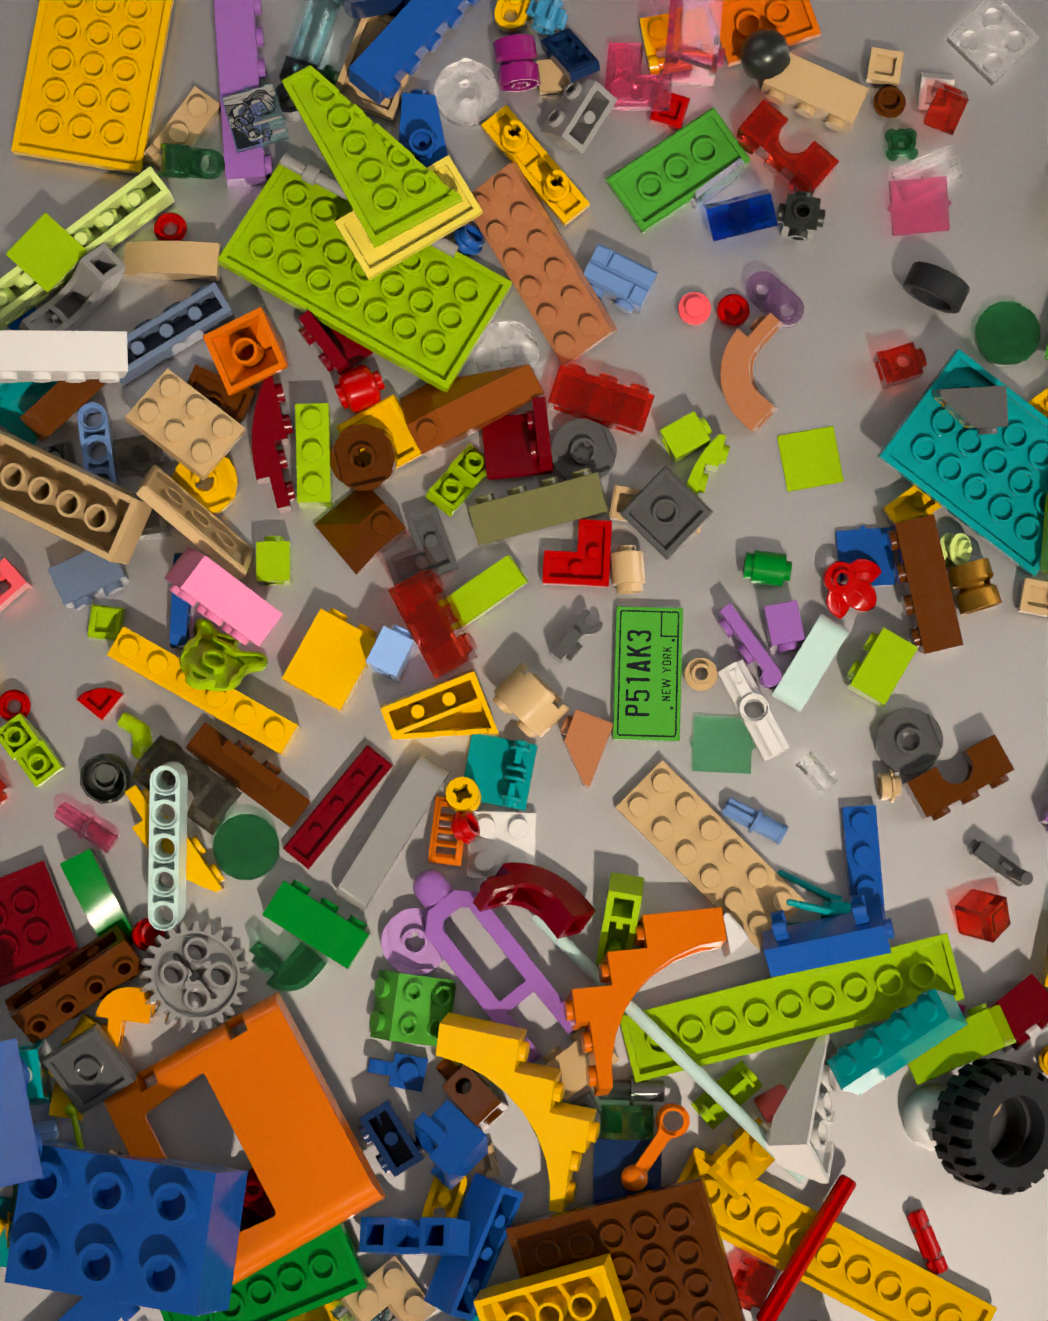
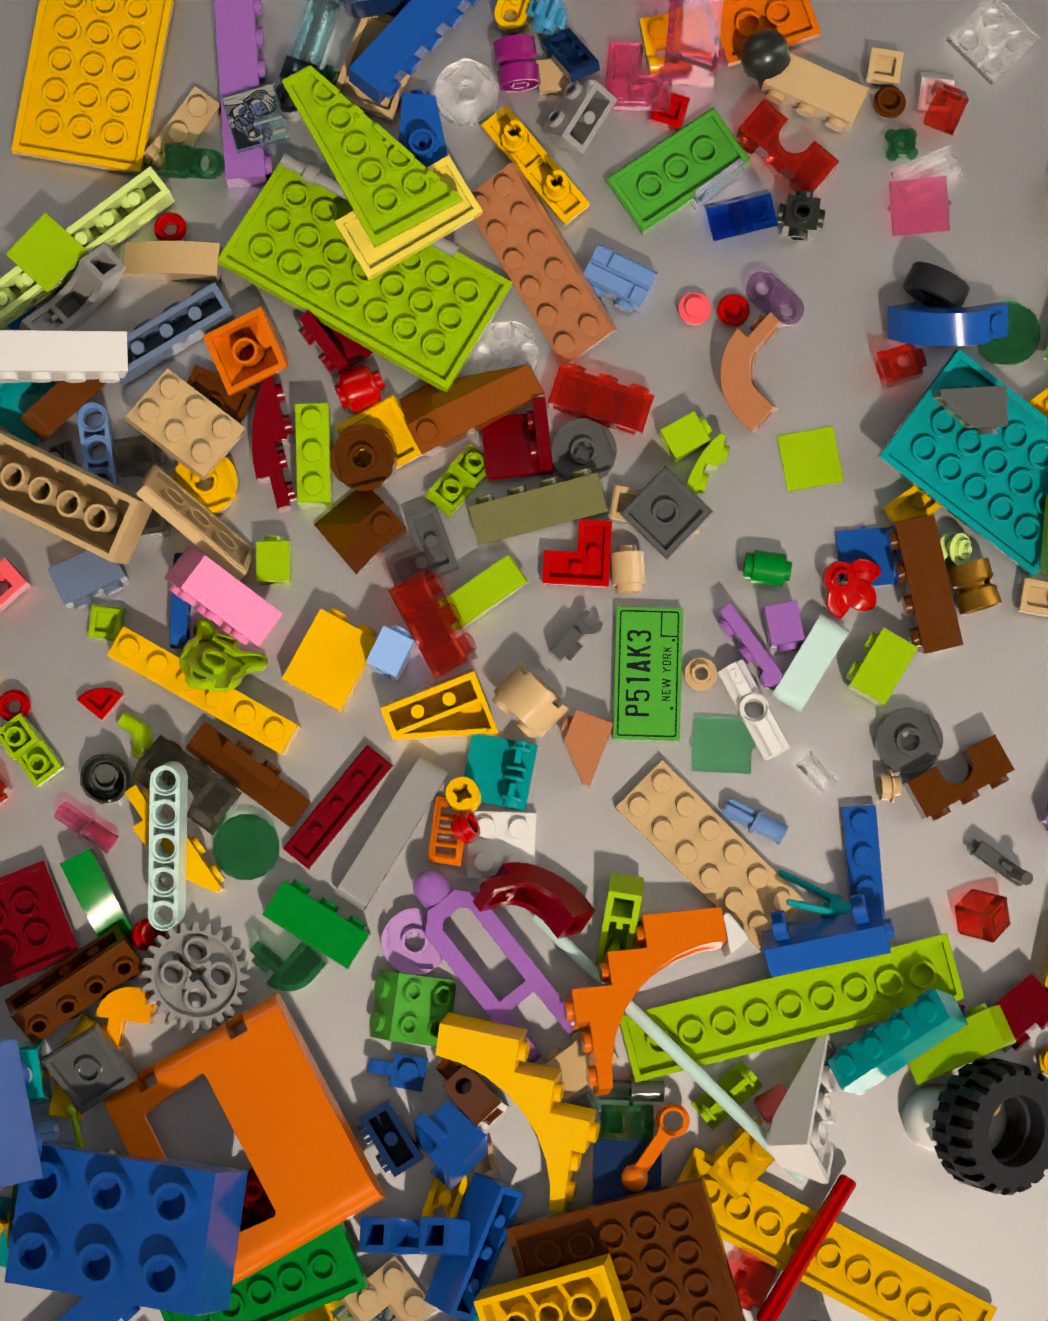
blue plate [454,224,485,255] -> none
red axle [906,1208,948,1275] -> none
none -> blue arch [888,302,1008,346]

